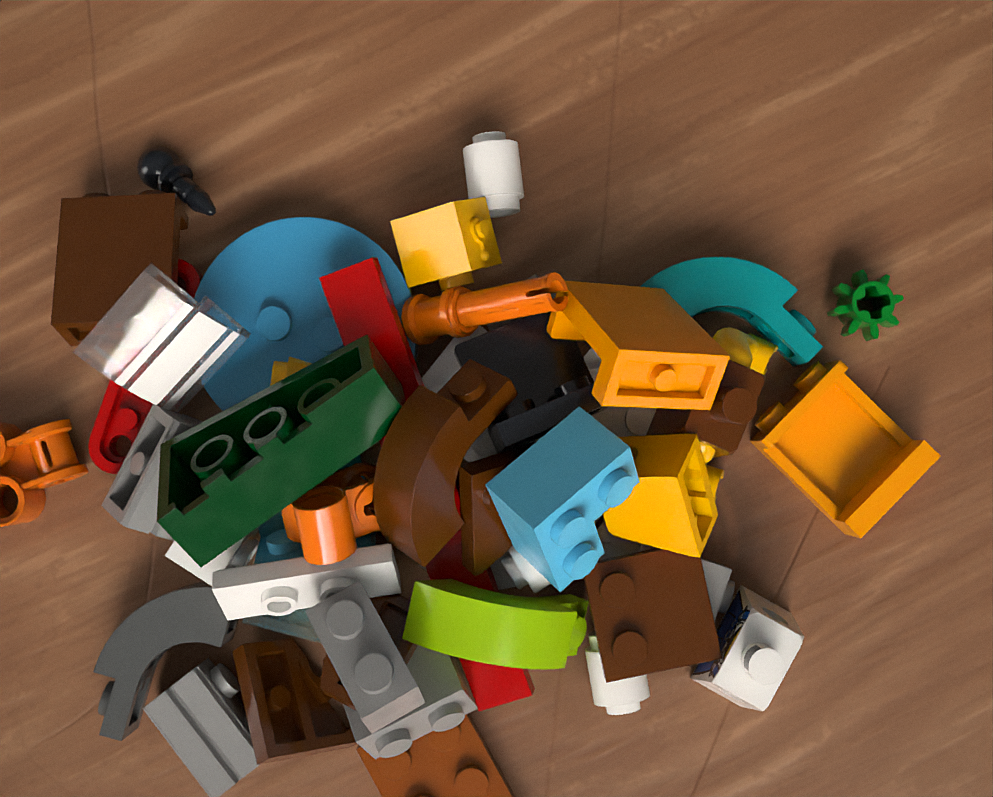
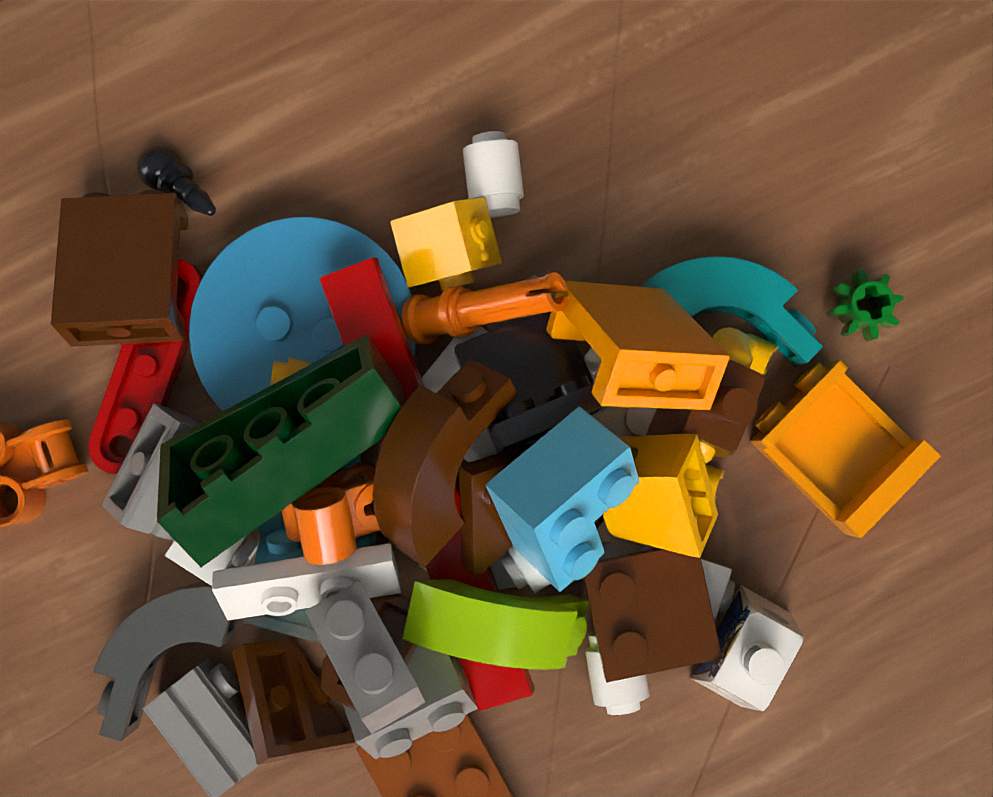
clear slope [73,263,251,414] -> none

